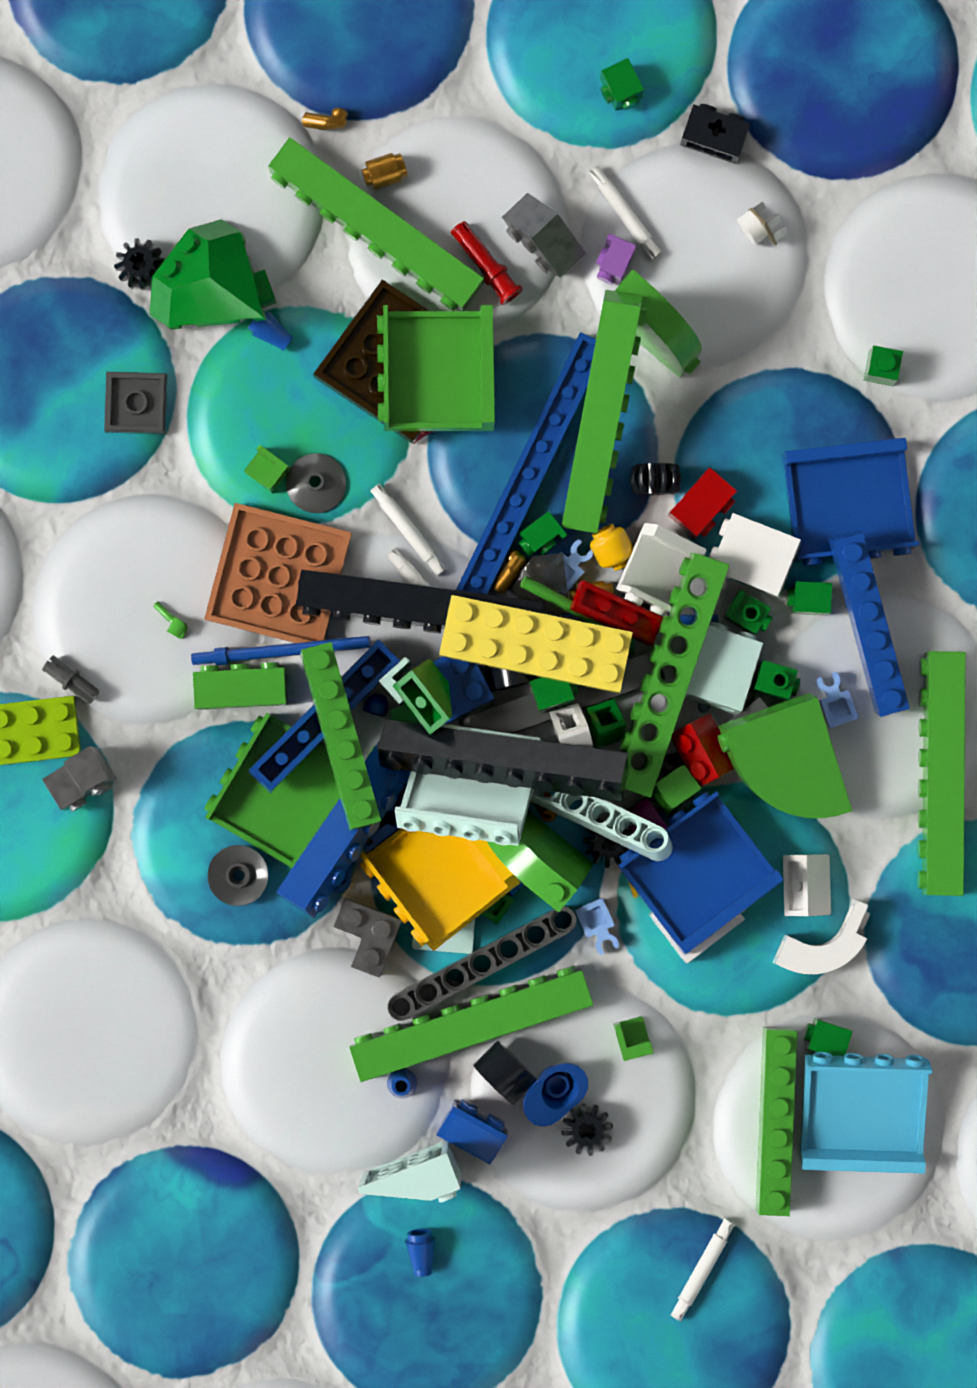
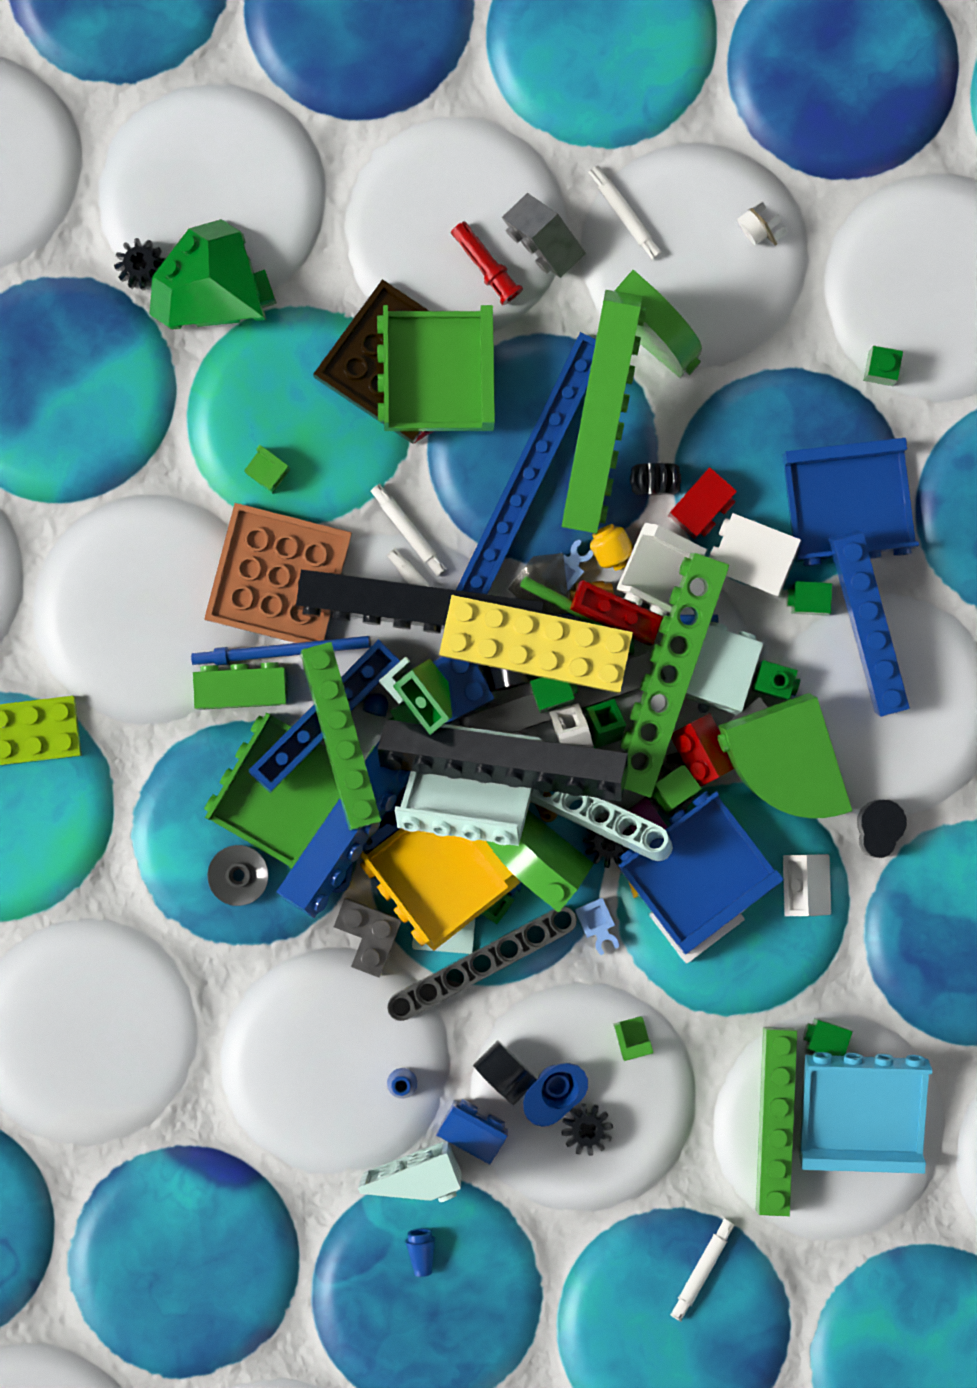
dark grey axle [42,655,99,704] -> none
flat silver brick [42,746,117,812] -> none
dark grey tile [104,372,168,435] -> none
bright green hand [153,601,188,639] -> none
blue cone [247,311,293,351] -> none
bright green brick [268,137,484,311] -> none
dark grey dish [286,453,346,514] -> none
pearl gold arm [302,107,348,130] -> none
bright green brick [349,965,593,1082] -> none
pearl gold brick [361,153,408,190] -> none
pearl gold arm [492,550,526,594] -> none
green brick [519,511,567,557] -> none
medium lavender brick [596,233,636,285] -> none
green brick [600,58,644,111] -> none
black brick [680,104,751,164] -> none
green brick [723,589,773,635] -> none
white arch [772,900,870,974] -> none
light blue plate [816,672,859,729] -> none
bright green brick [917,651,966,896] -> none
none -> black piece [857,800,907,858]

